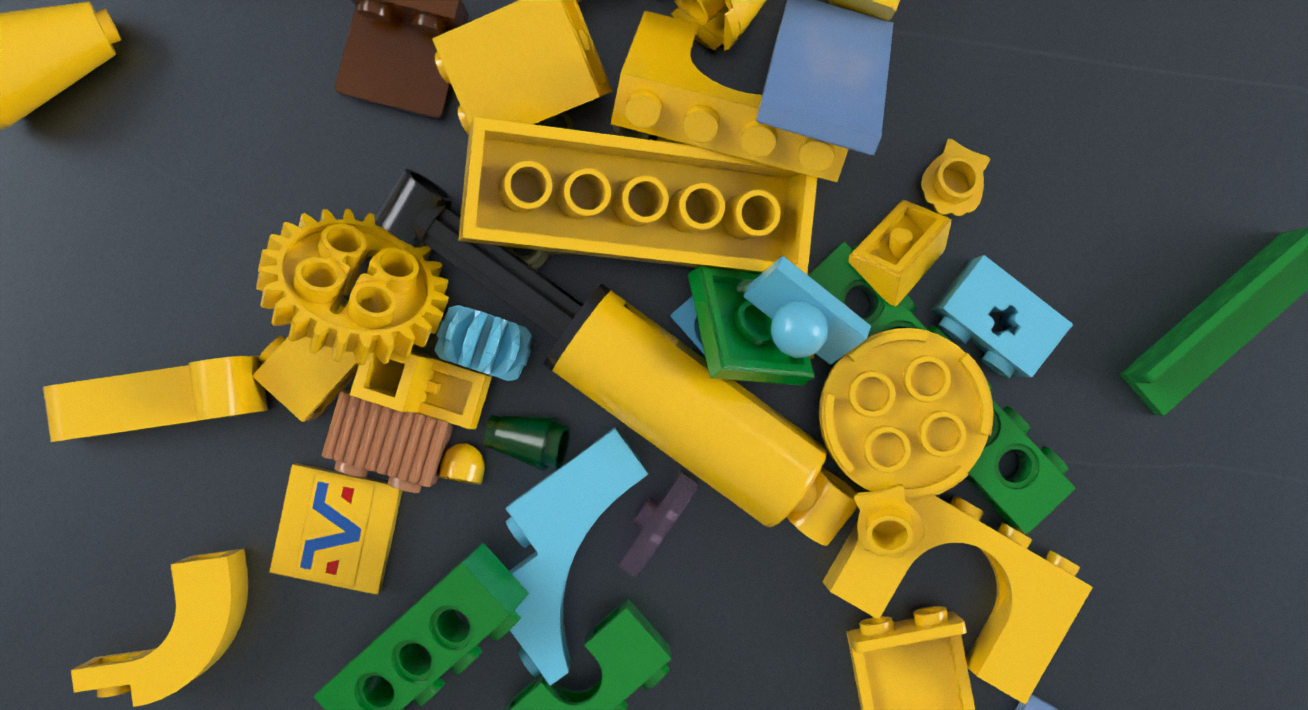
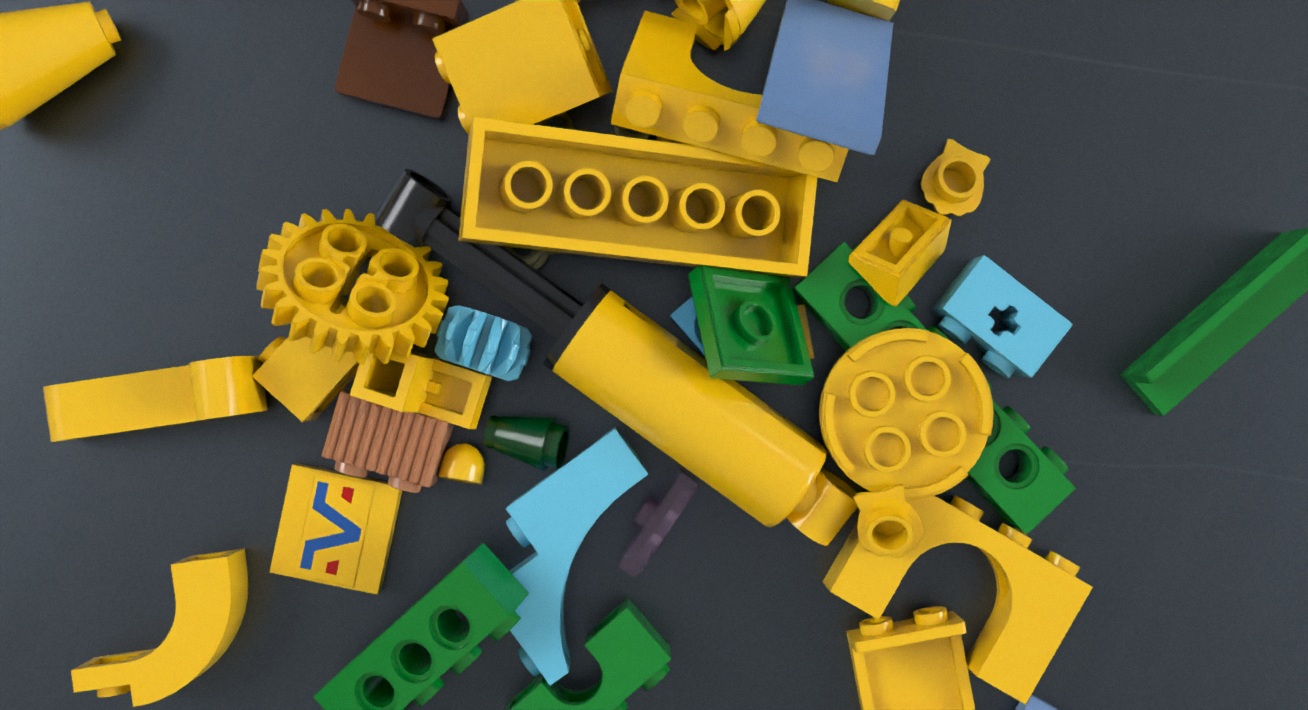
medium azure tile [744,256,871,365] -> none

